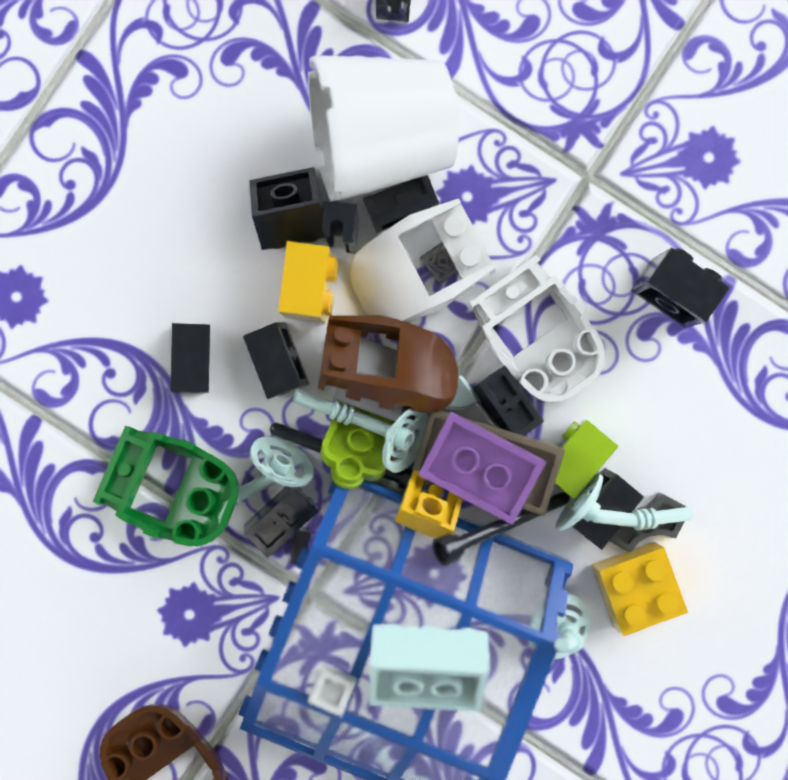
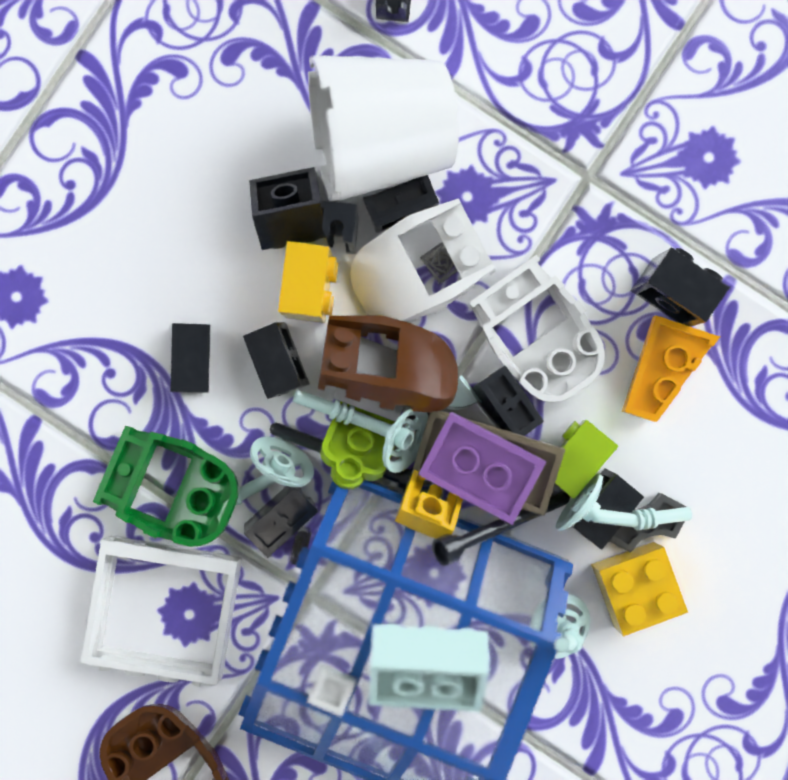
none -> white window [80,535,243,687]
none -> light orange wing [621,315,720,422]

